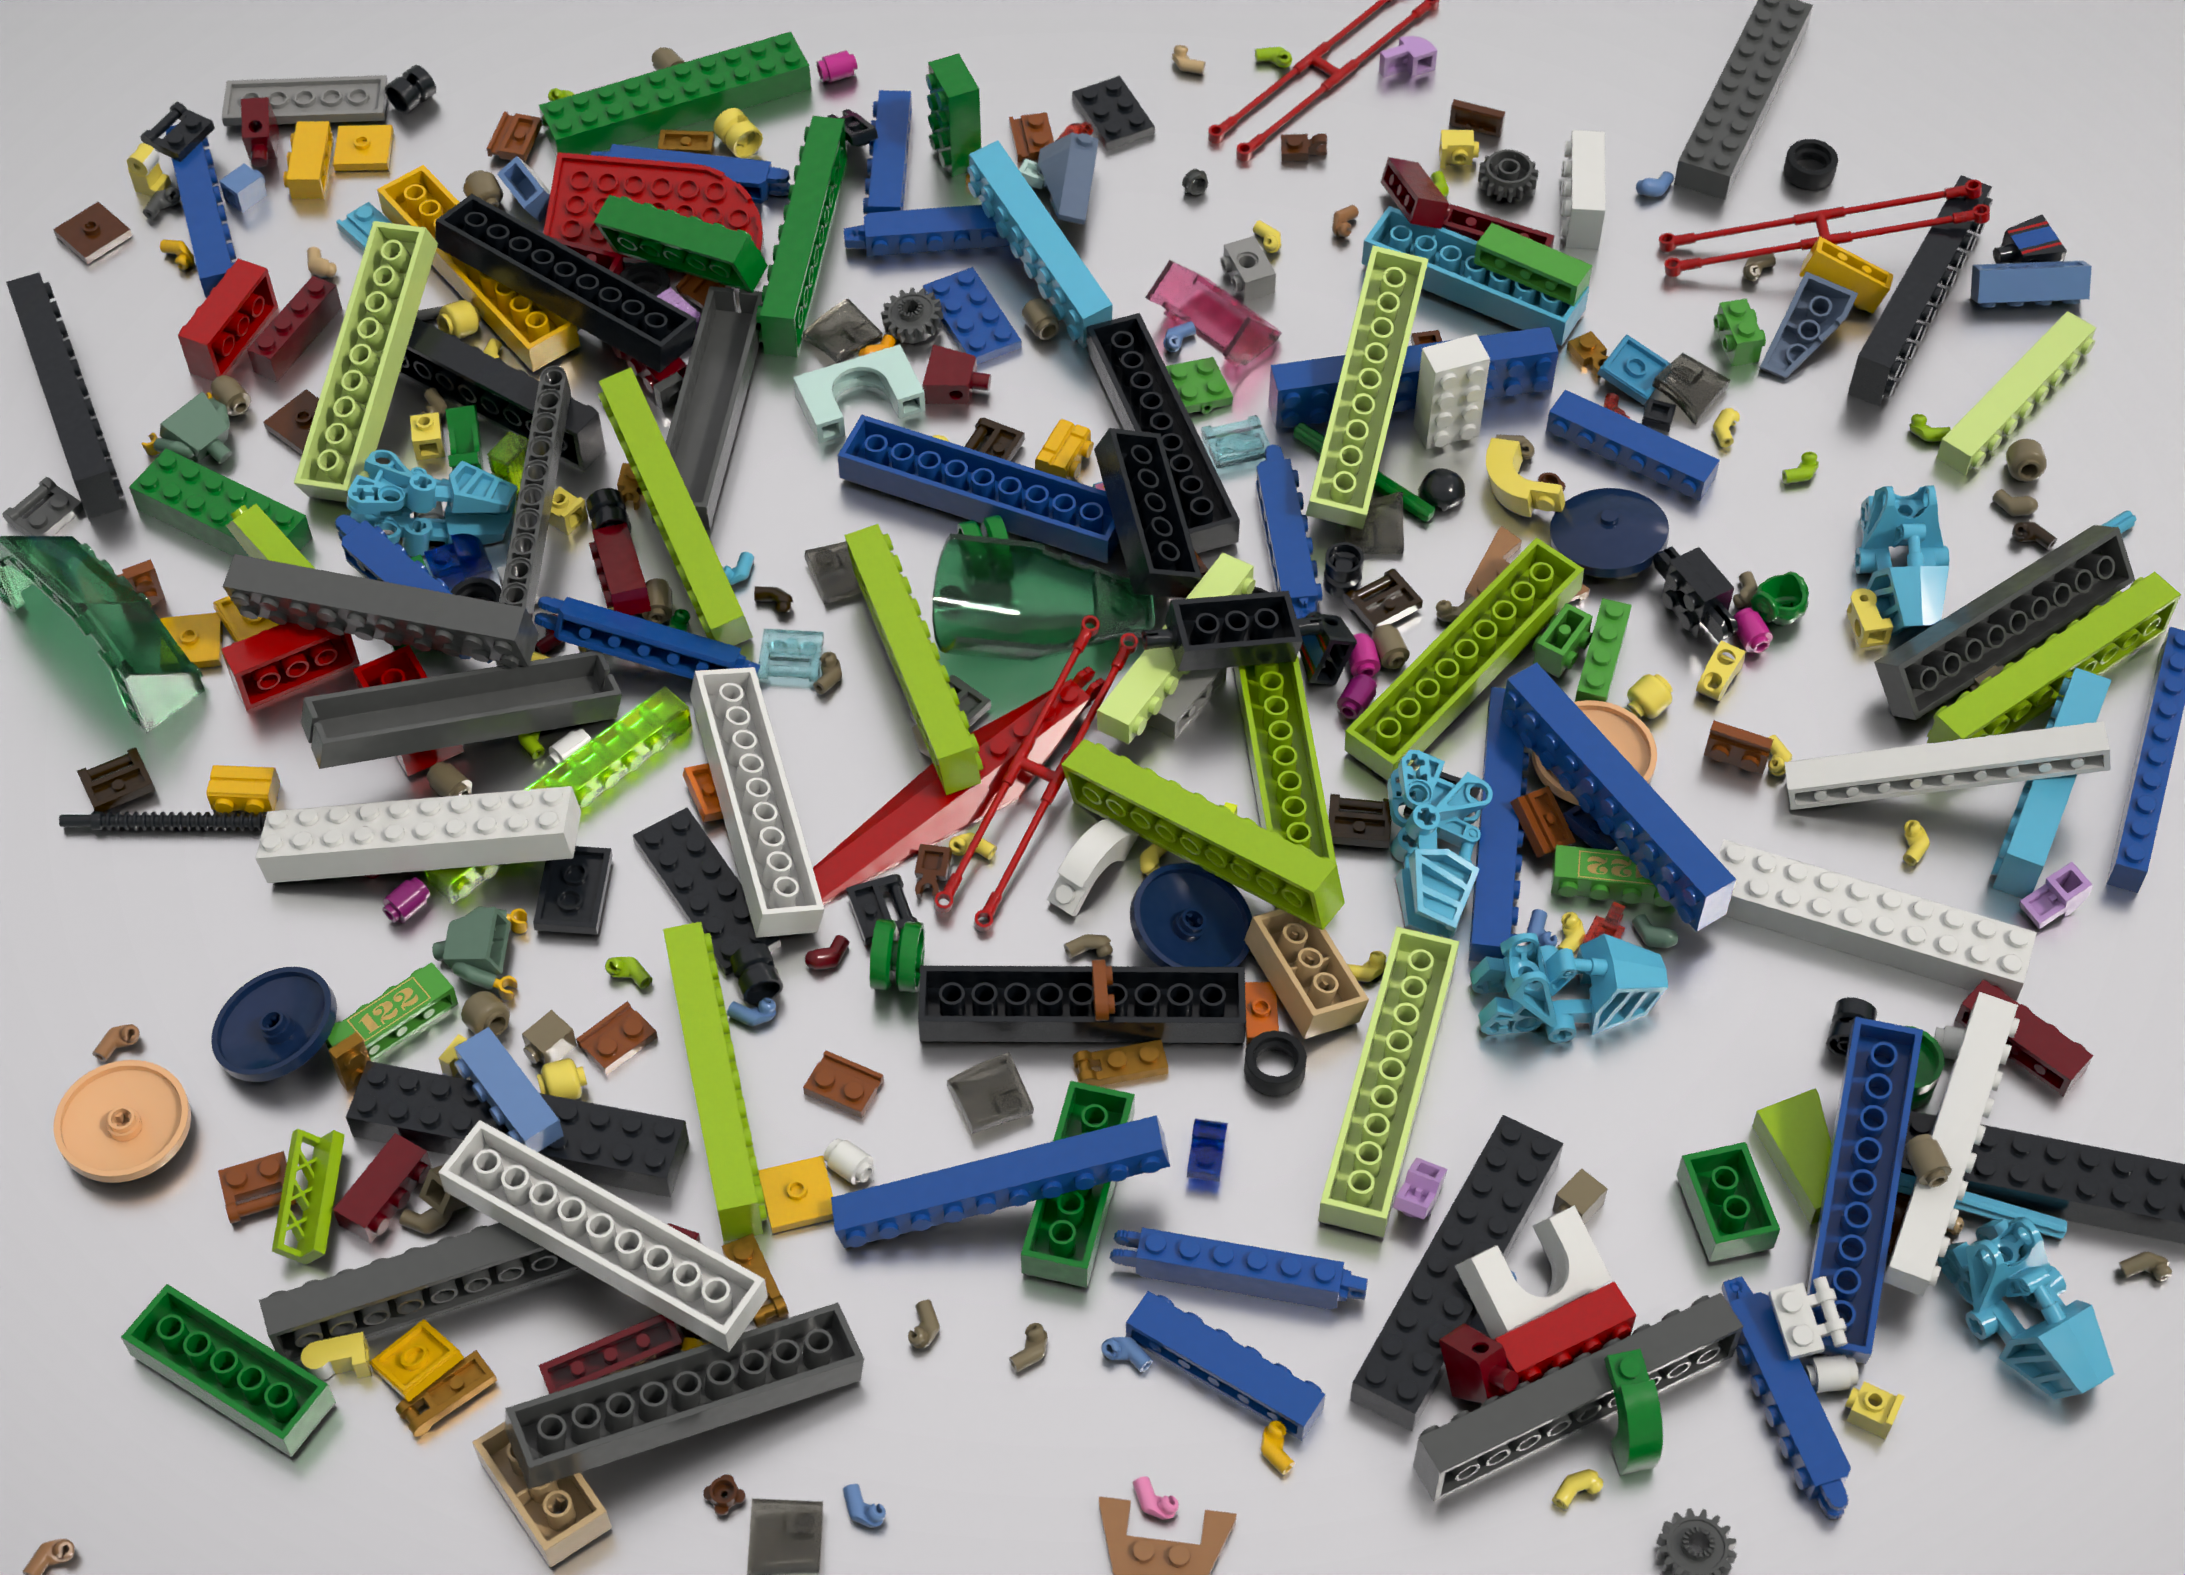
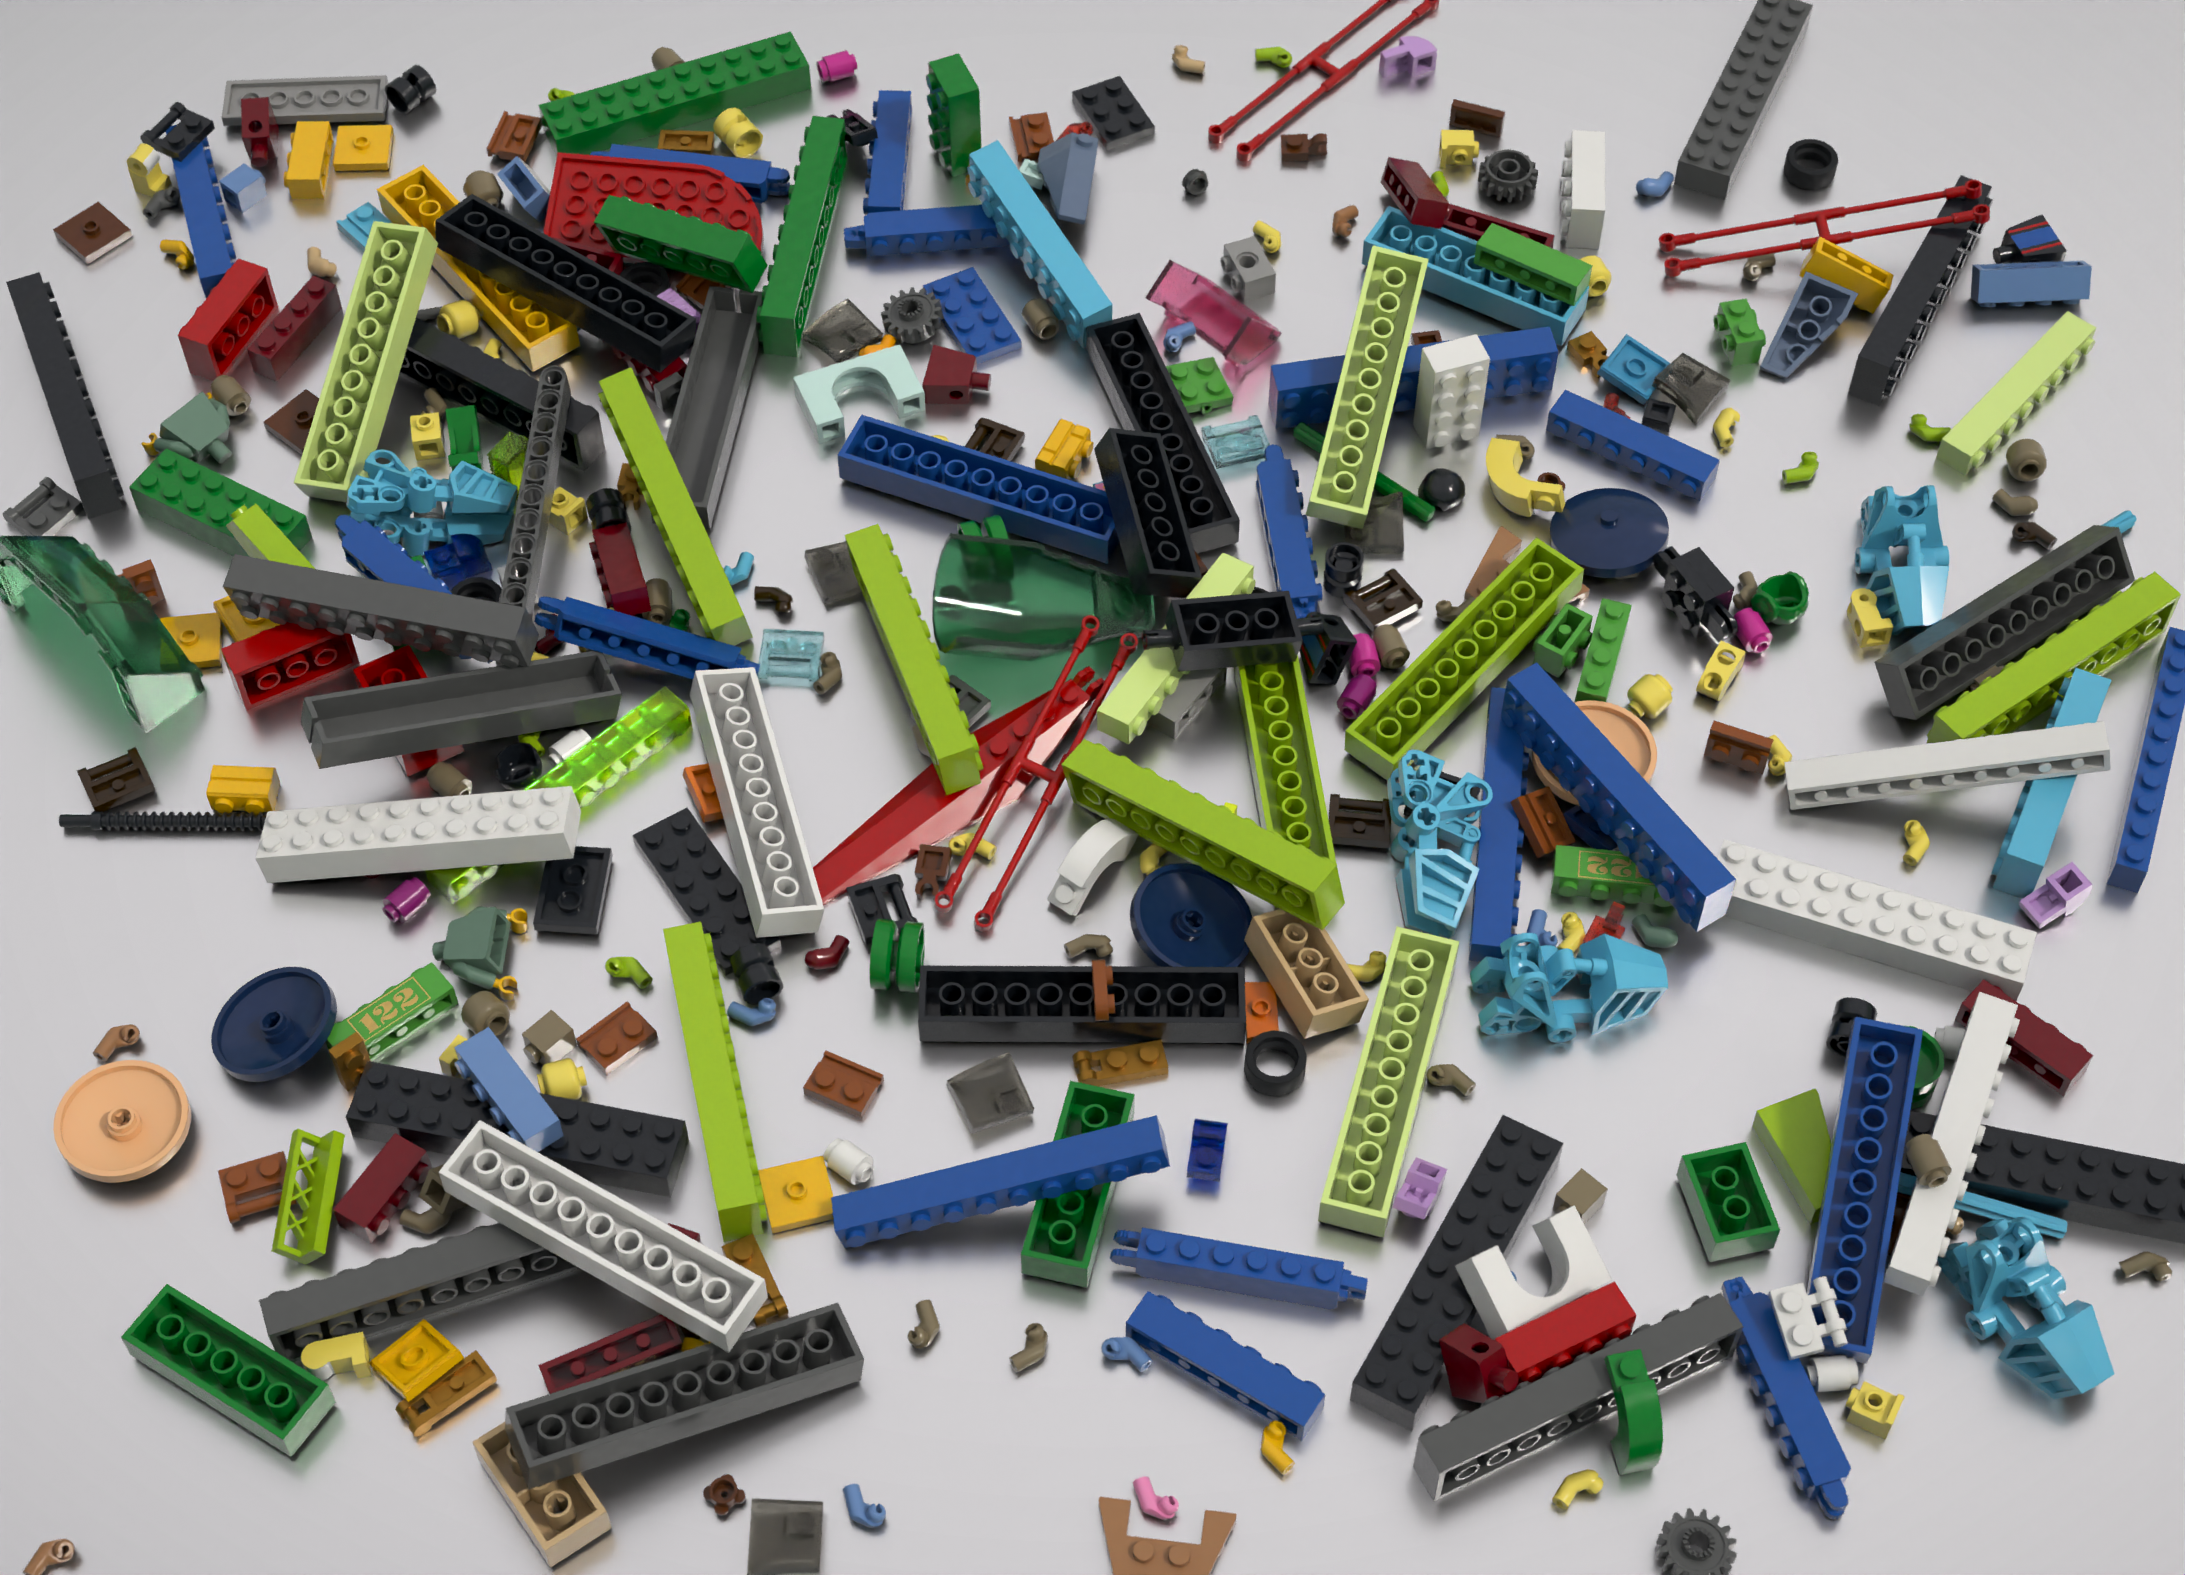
none -> black hair [495,742,542,791]
none -> dark tan arm [1427,1064,1476,1096]
none -> light yellow head [1579,256,1611,297]

